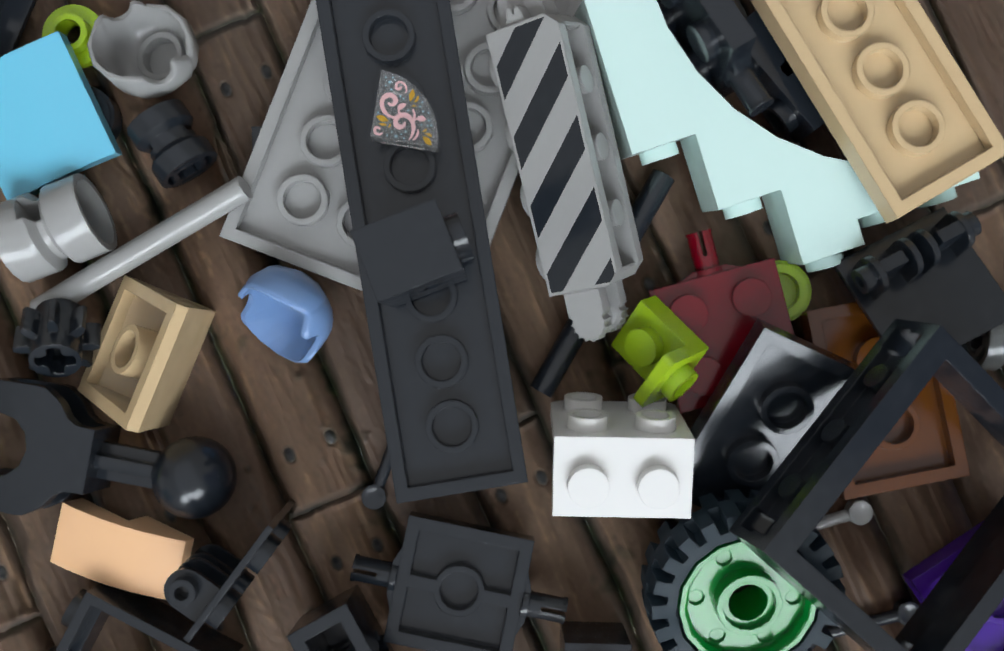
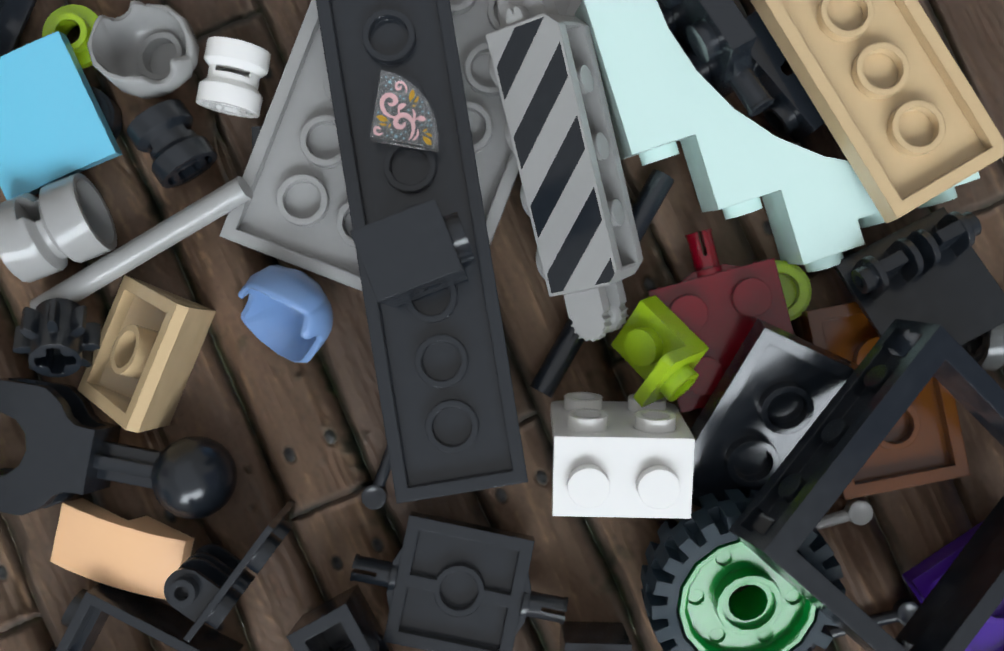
none -> white wheel [195,36,271,118]

